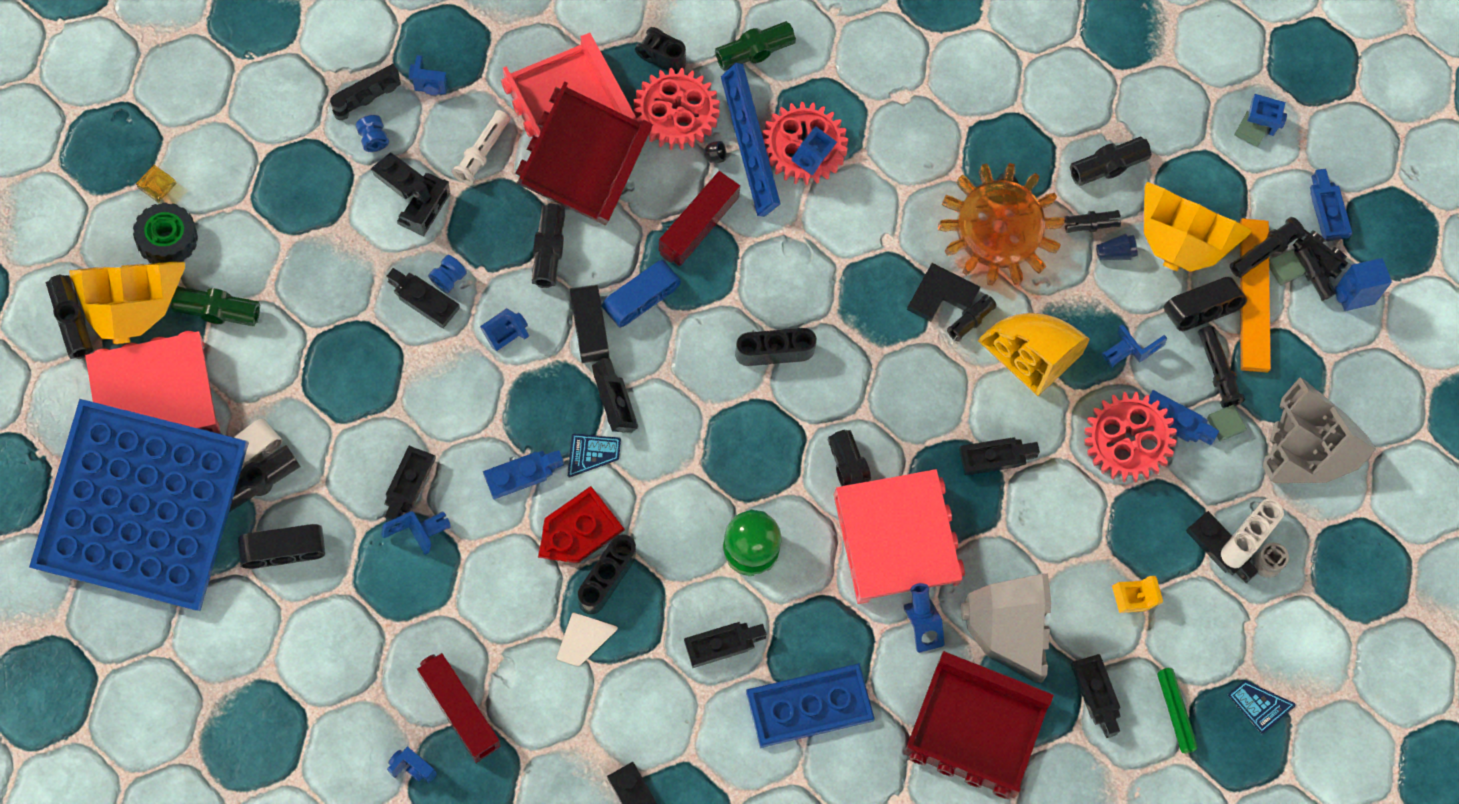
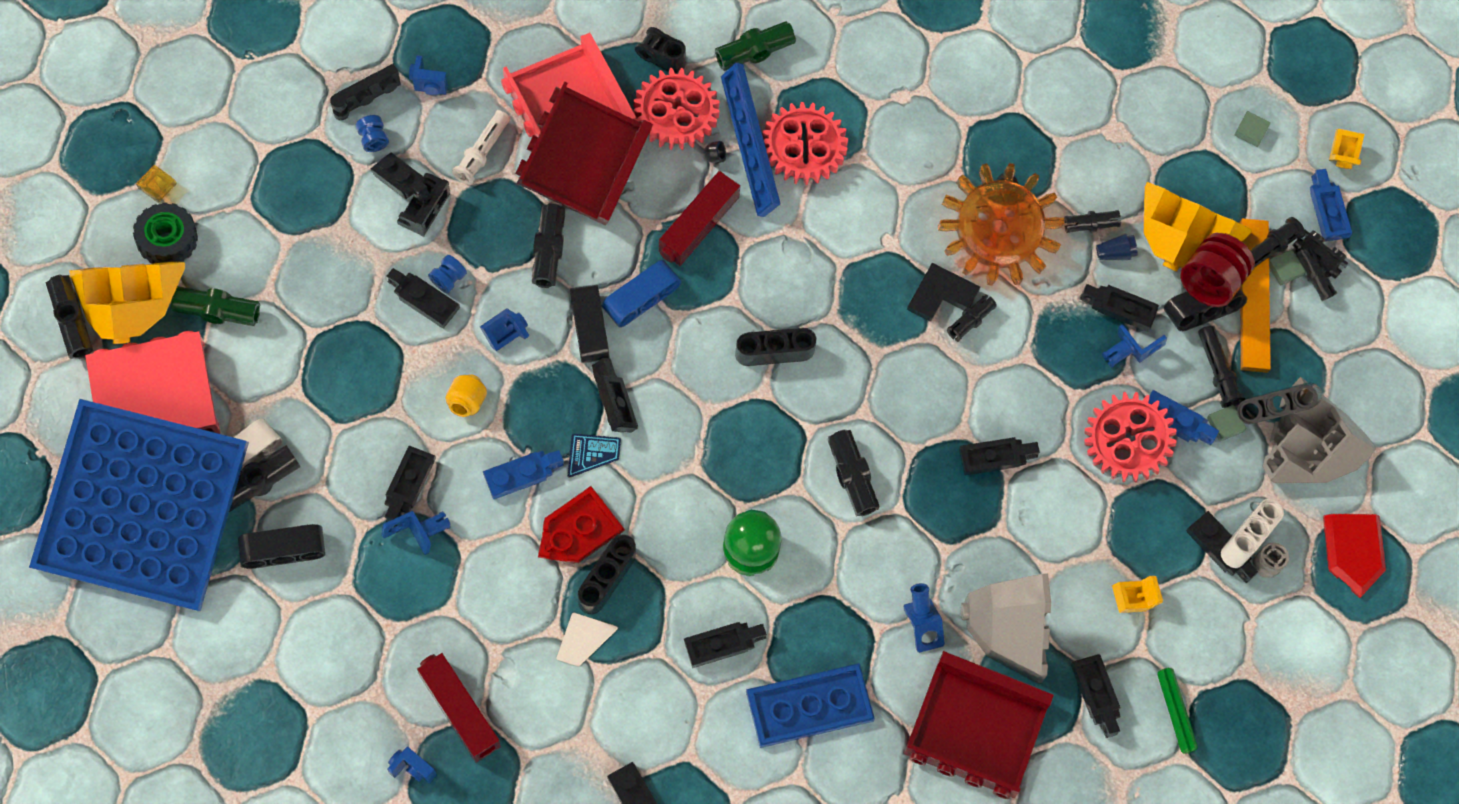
blue bracket [792,126,837,175] -> none
coral panel [833,469,965,604] -> none
yellow brick [978,313,1089,396] -> none
black piece [1069,136,1152,186] -> none
dark blue sticker [1228,681,1296,733] -> none
blue bracket [1247,94,1287,136] -> none
blue brick [1335,258,1392,311] -> none
none -> yellow head [445,374,487,417]
none -> black hinge [1080,284,1159,332]
none -> dark red wheel [1180,232,1255,307]
none -> black beam [1237,383,1322,424]
none -> red tile [1323,514,1386,598]
none -> yellow bracket [1329,129,1365,169]

